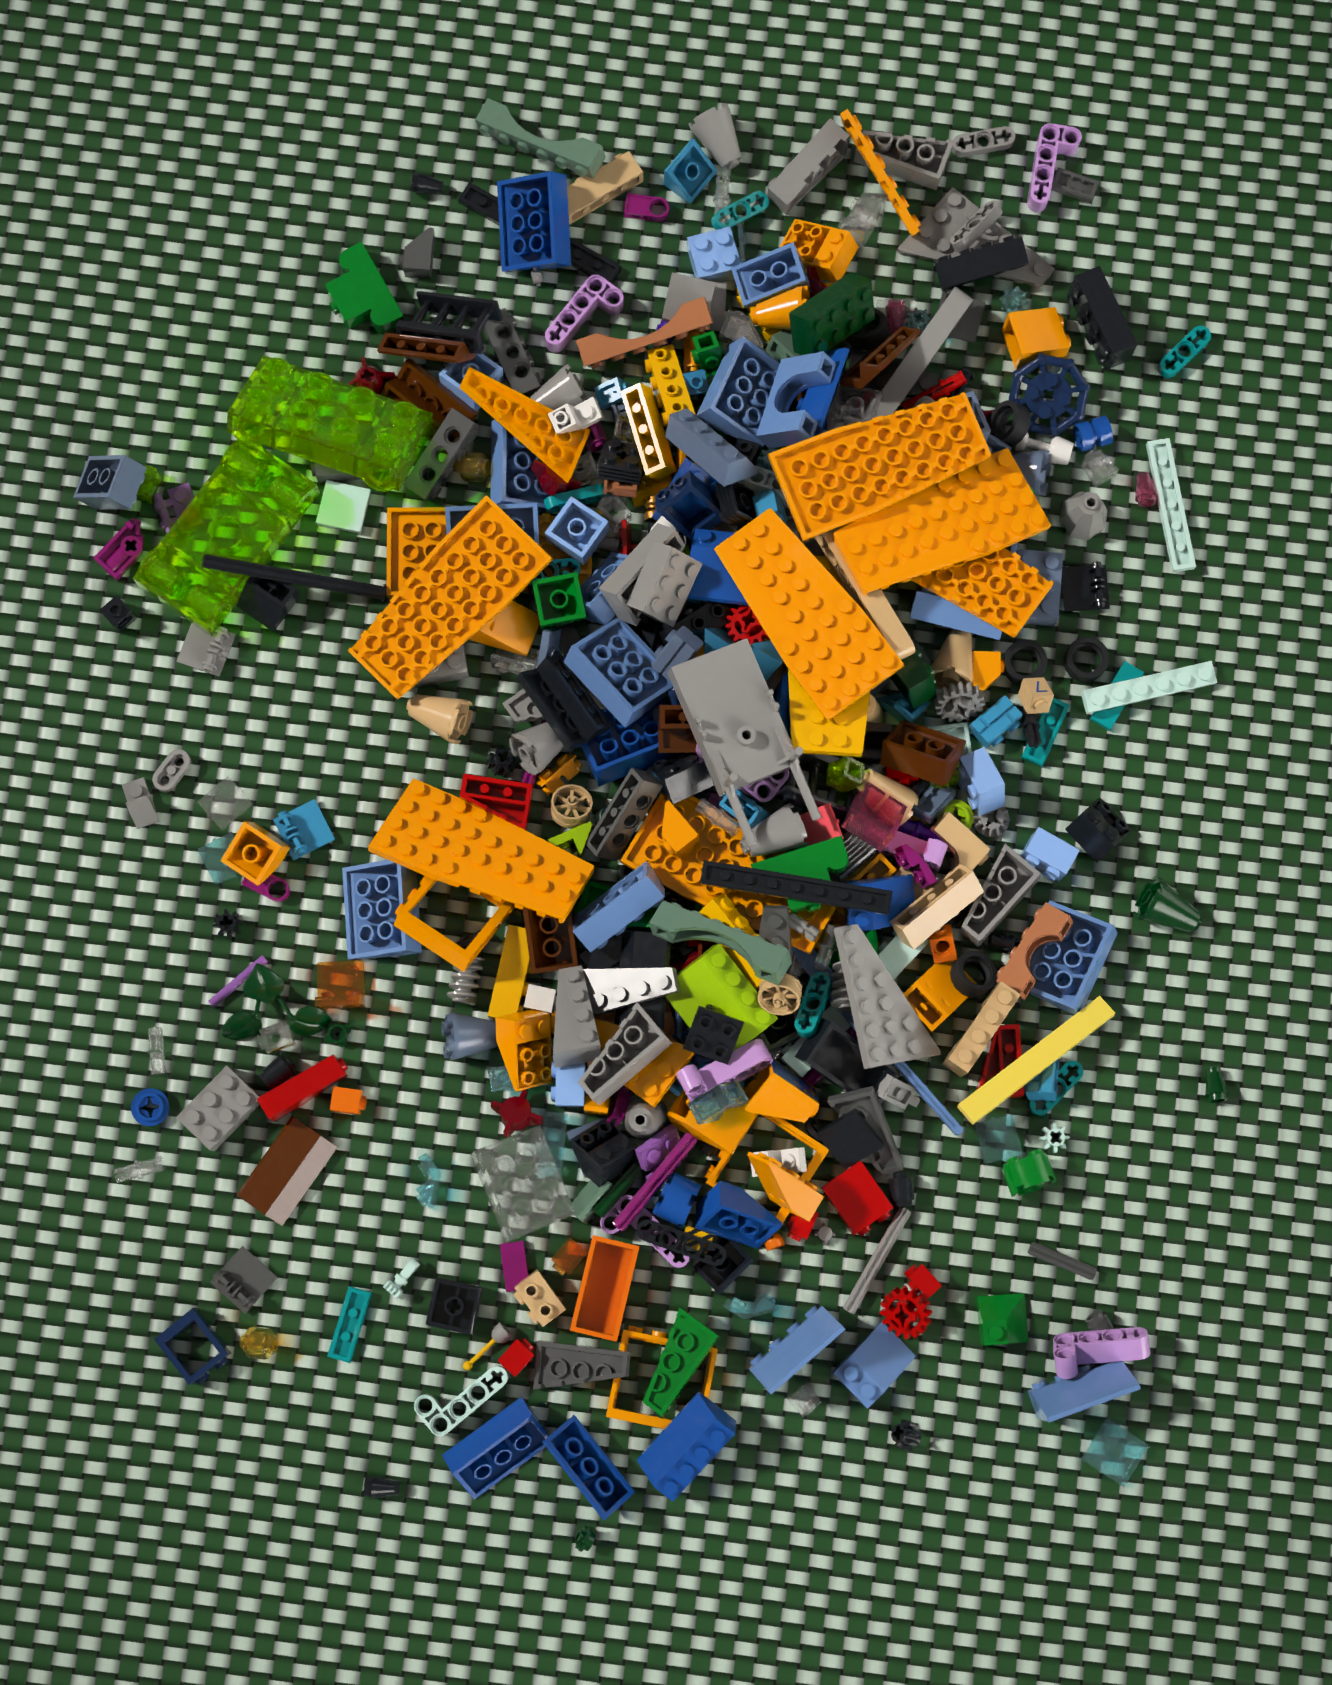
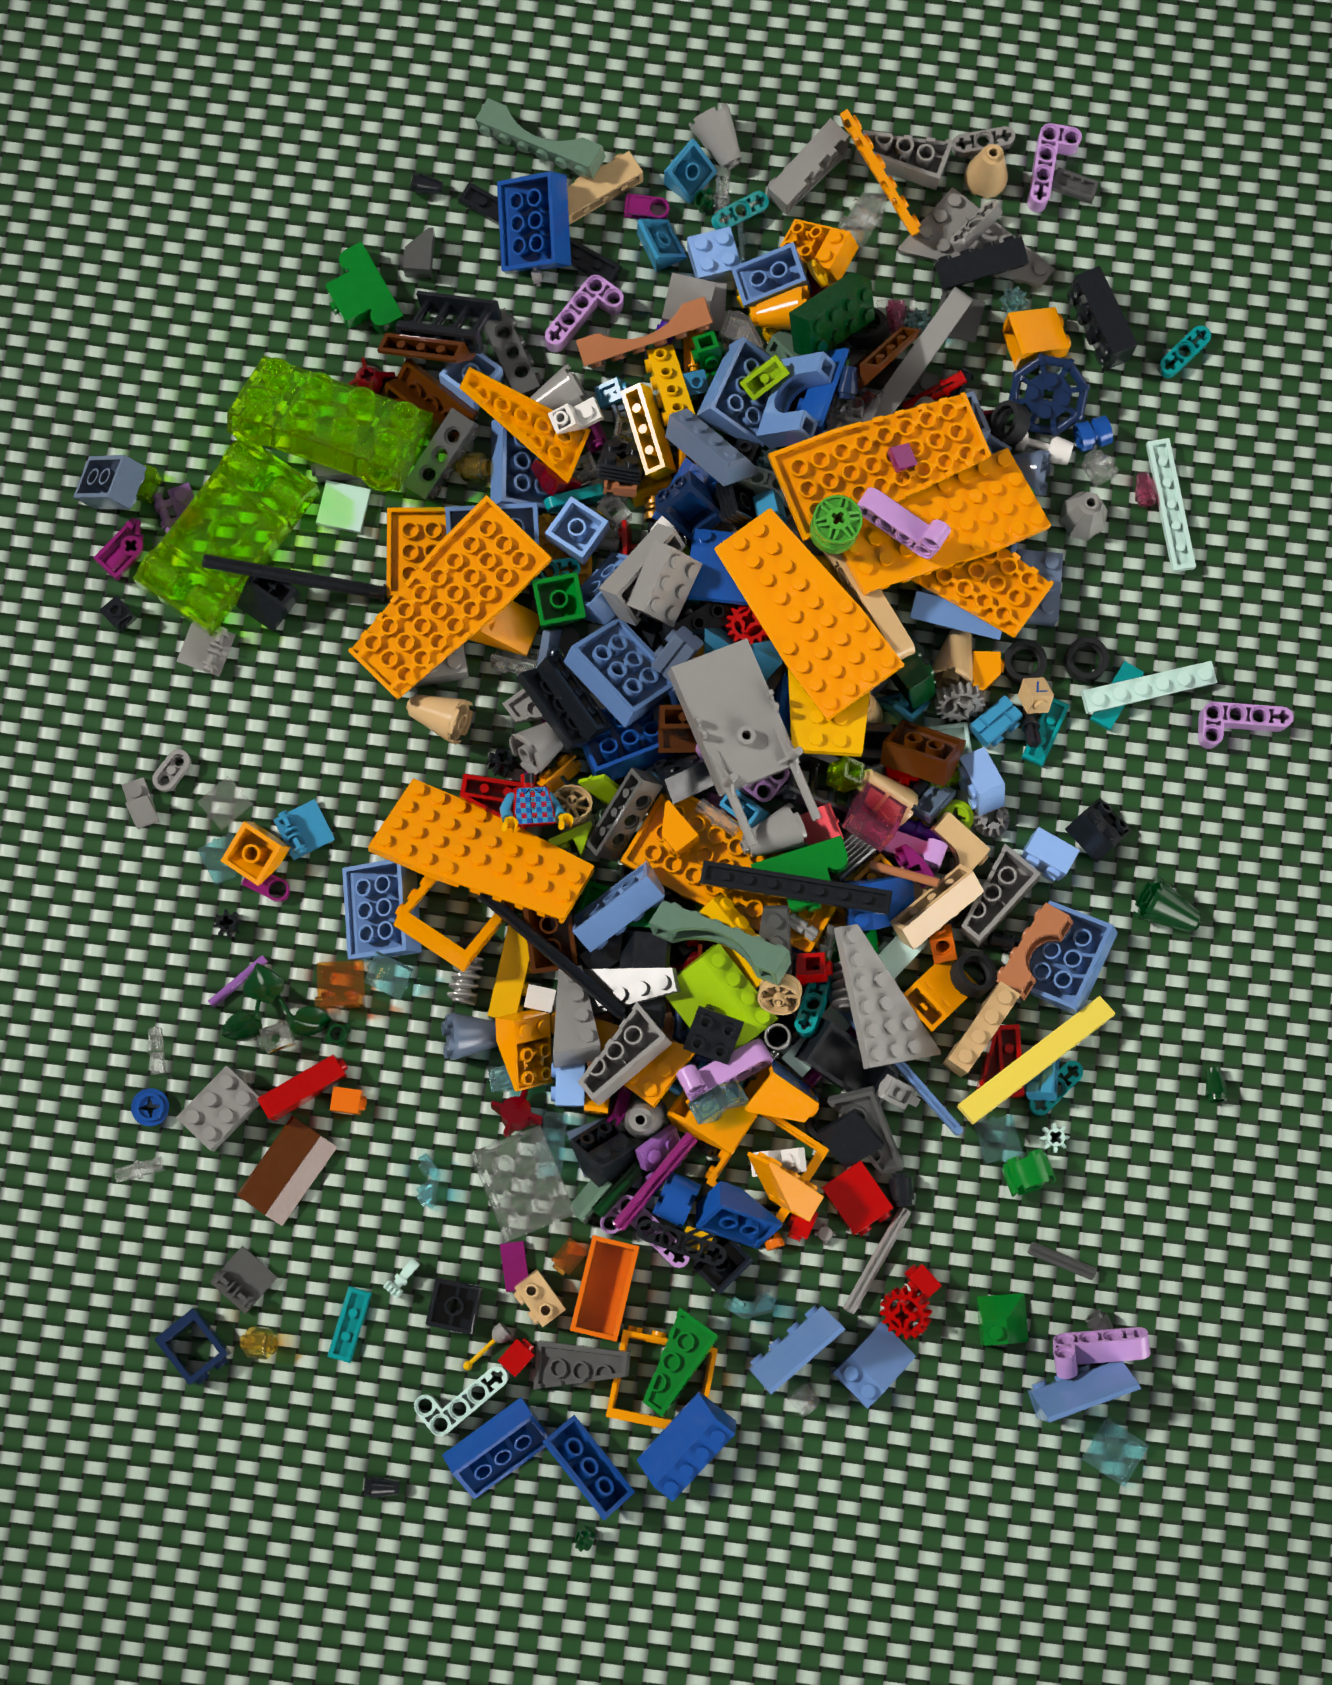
black brick [259,1055,296,1090] -> none
black gear [891,1419,921,1451] -> none
black hinge [1061,561,1110,612] -> none
none -> clear light blue piece [364,951,413,1000]
none -> black axle [477,892,626,1019]
none -> torso [499,773,574,833]
none -> lime piece [578,774,620,805]
none -> dark azure slope [637,219,687,272]
none -> dark green plate [694,187,714,213]
none -> lime slope [740,354,790,401]
none -> light grey piece [764,1023,792,1050]
none -> red brick [796,952,833,985]
none -> yellow tile [807,259,828,288]
none -> bright green wheel [810,495,862,554]
none -> dark blue cone [835,366,858,400]
none -> lavender beam [857,487,951,559]
none -> nougat bar [869,861,940,887]
none -> magenta slope [887,443,918,473]
none -> tan cone [964,144,1008,199]
none -> lavender beam [1198,702,1293,749]

